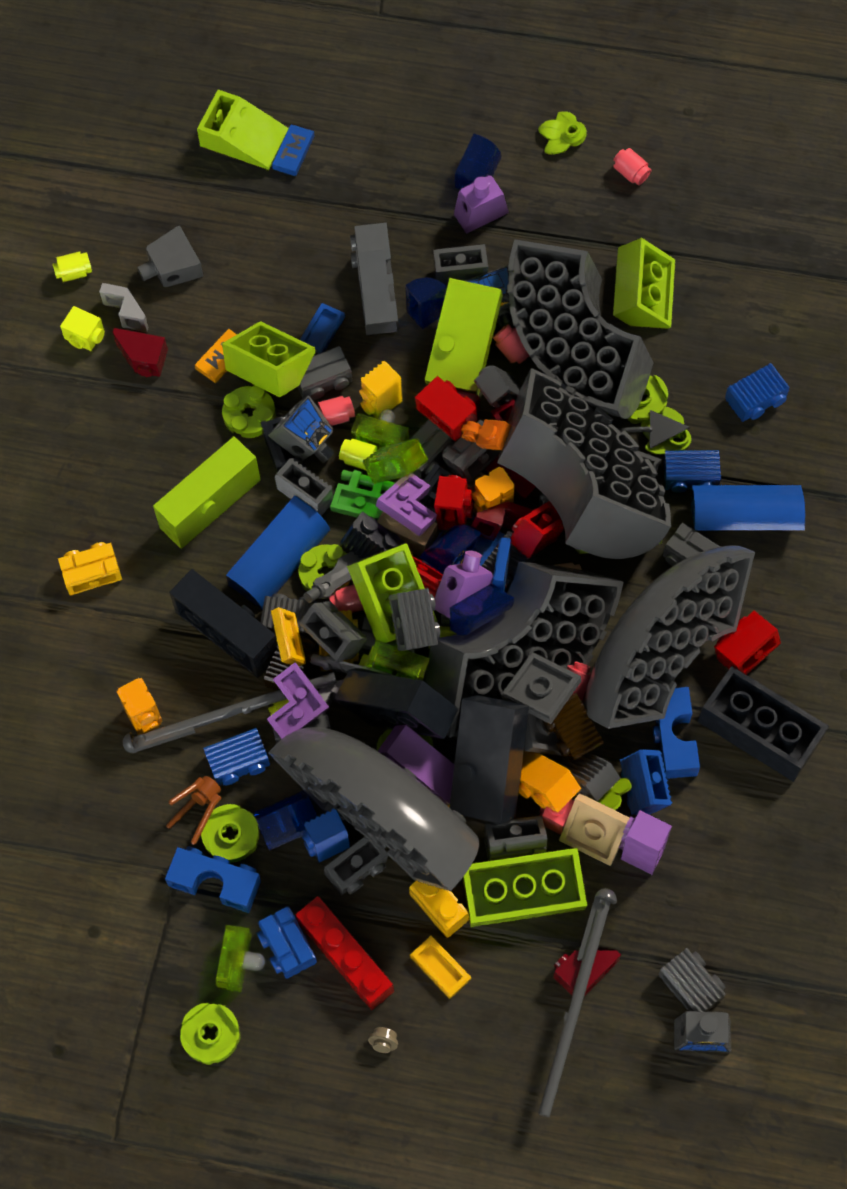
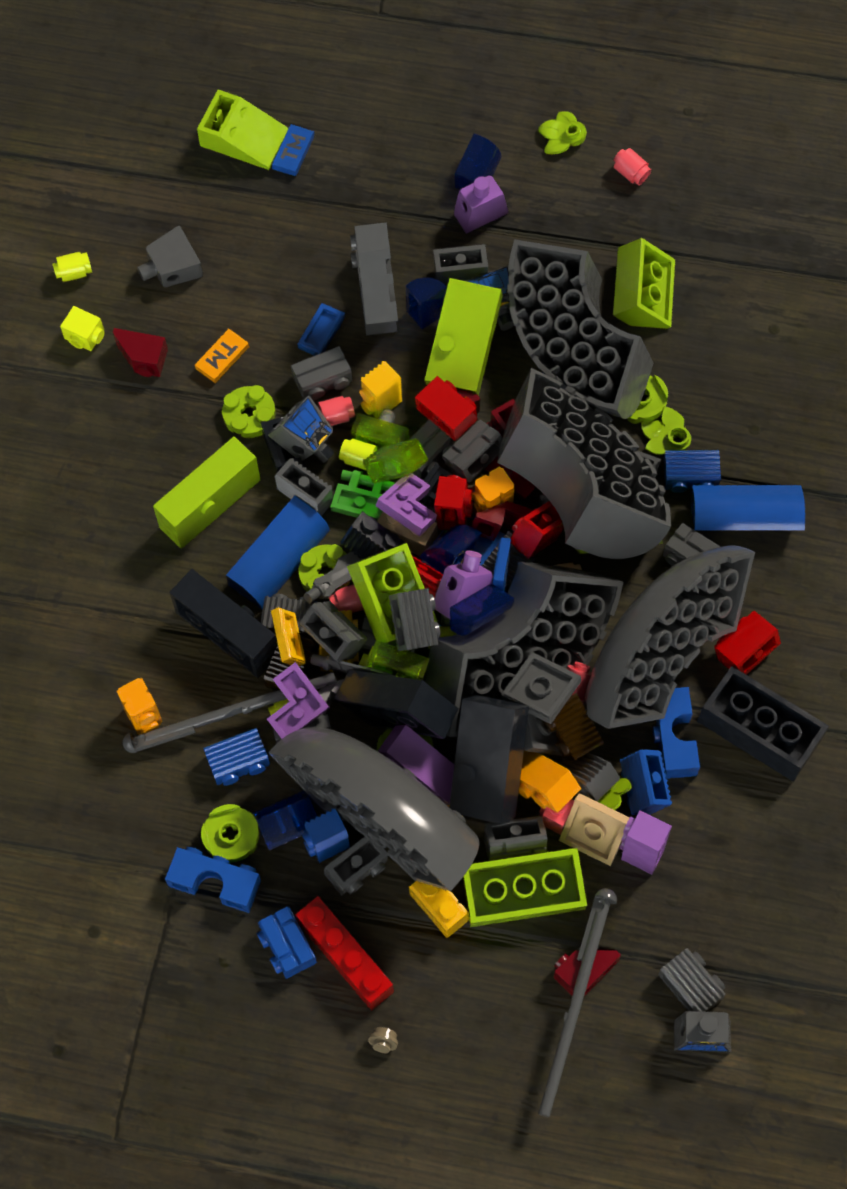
yellow brick [58,542,122,595] -> none
light grey slope [99,283,148,332] -> none
dark orange plant [166,776,222,845] -> none
lime plate [180,1003,240,1065] -> none
clear neon green piece [215,925,266,992] -> none
lime slope [222,321,316,397] -> none
yellow tile [410,936,471,999] -> none
orange plate [461,419,511,451] -> none
dark grey brick [474,366,521,408] -> none
coral brick [493,324,529,364] -> none
dark grey piece [617,410,690,449] -> none
blue brick [725,363,790,422] -> none

